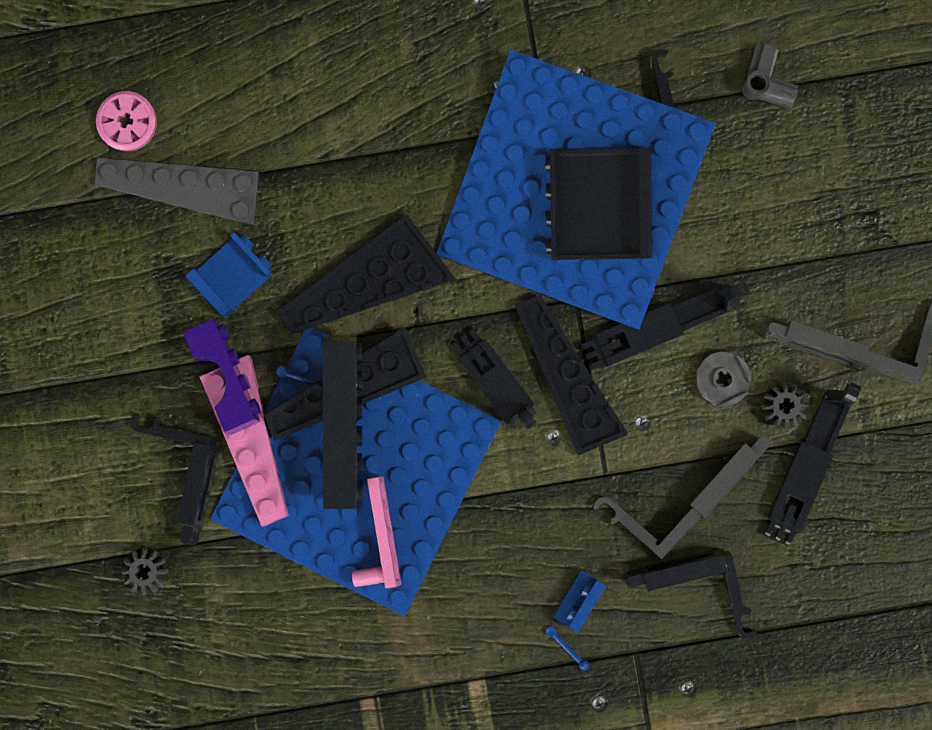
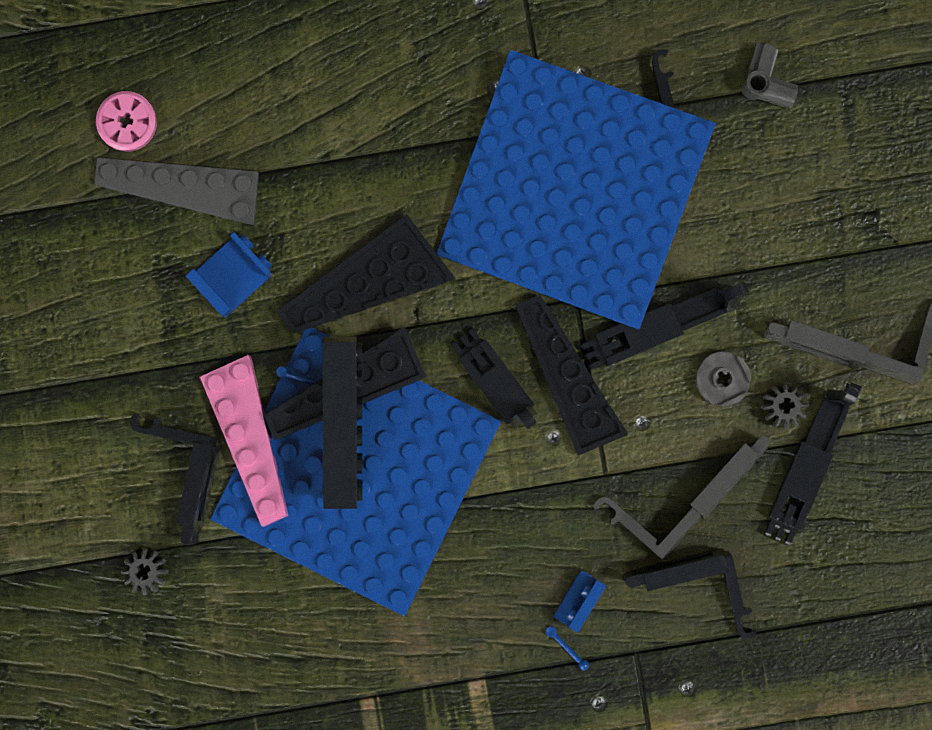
dark purple arch [183,319,261,435] -> none
bright pink piece [352,477,401,588] -> none
black panel [545,147,652,260] -> none

